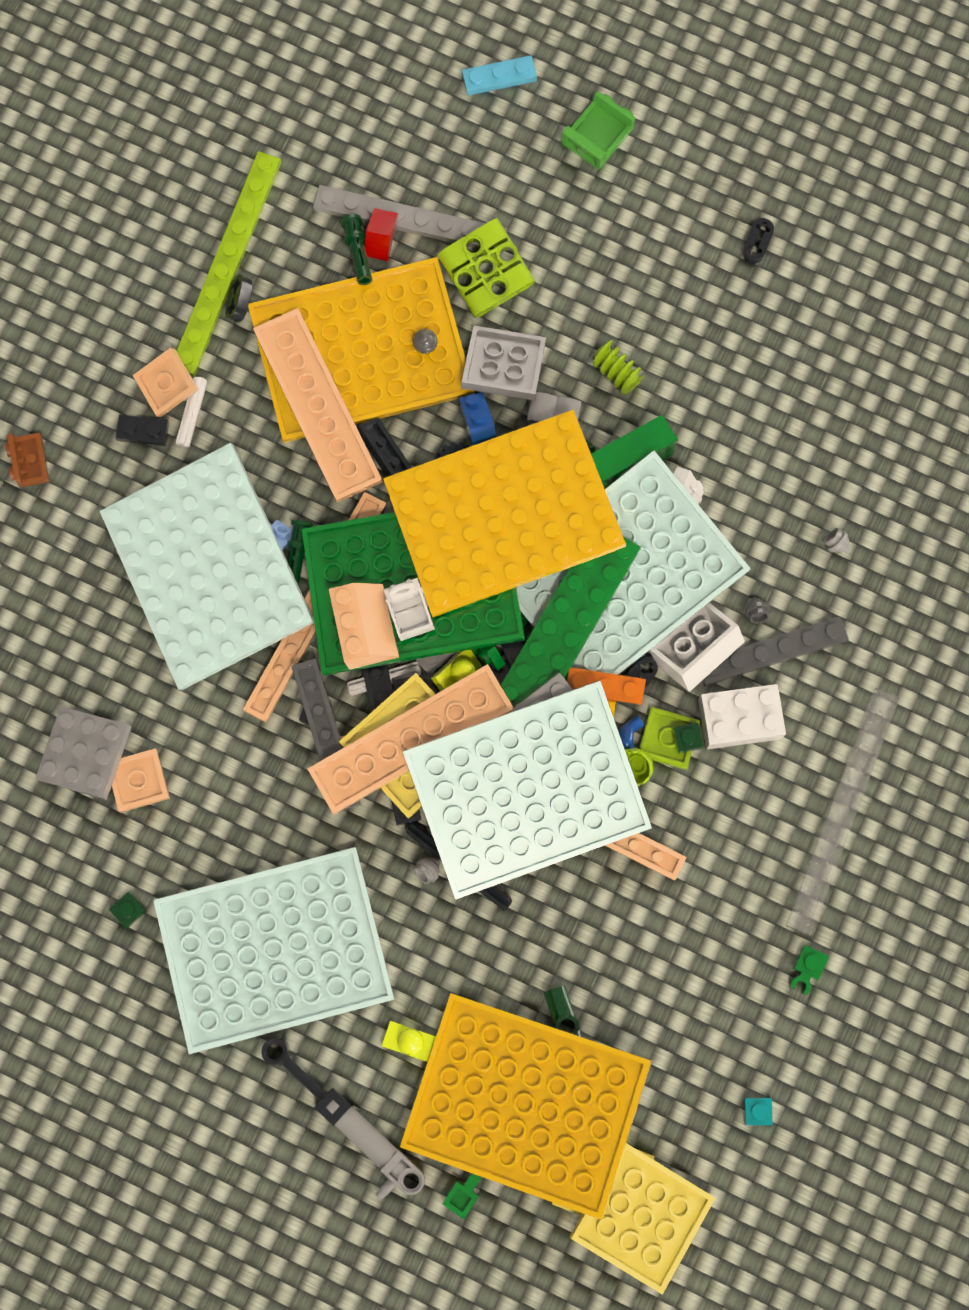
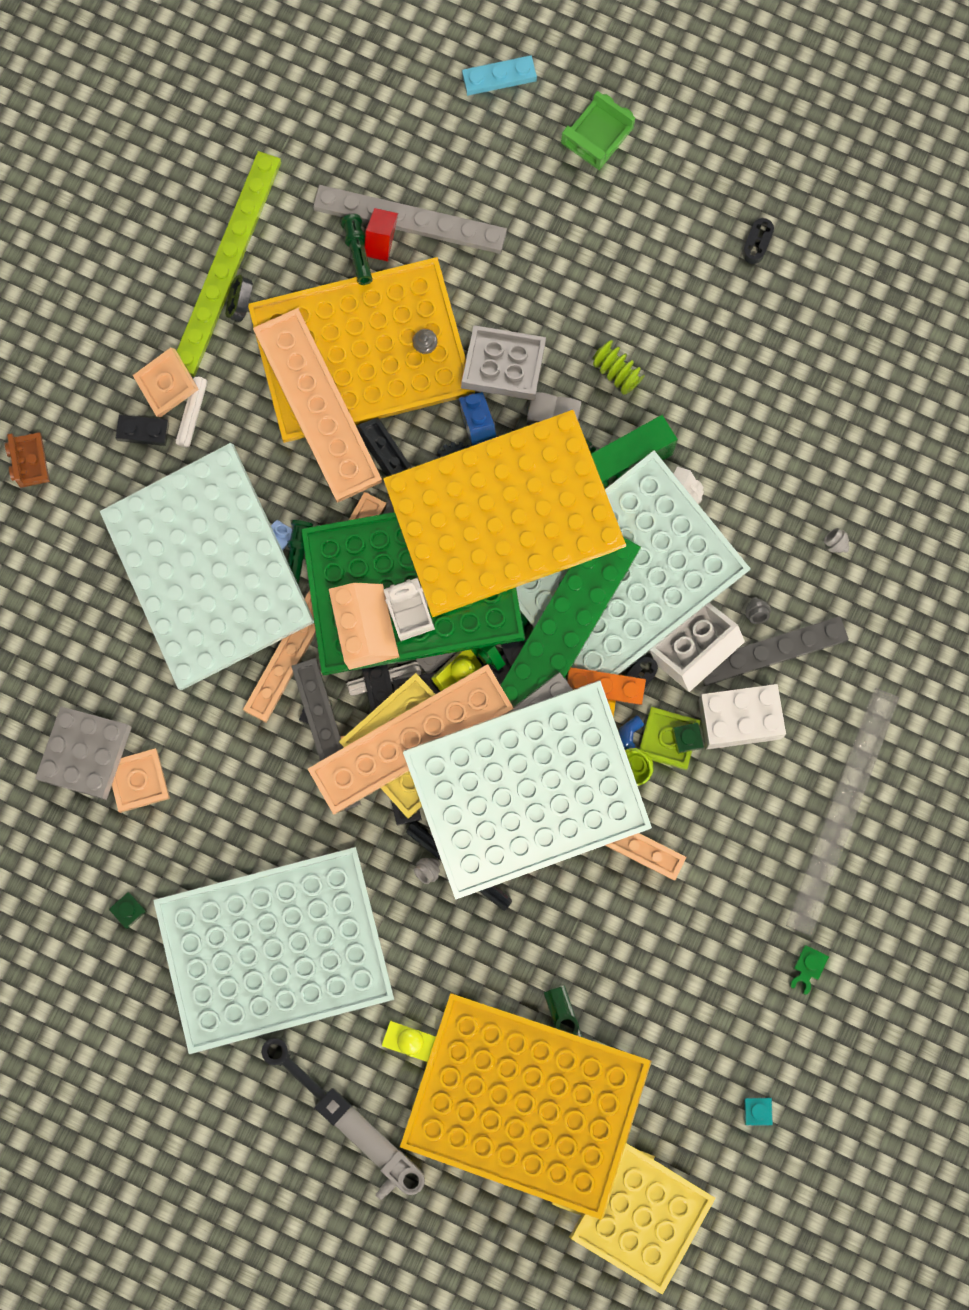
lime connector [437,218,536,318] -> none
green plate [442,1173,482,1219] -> none

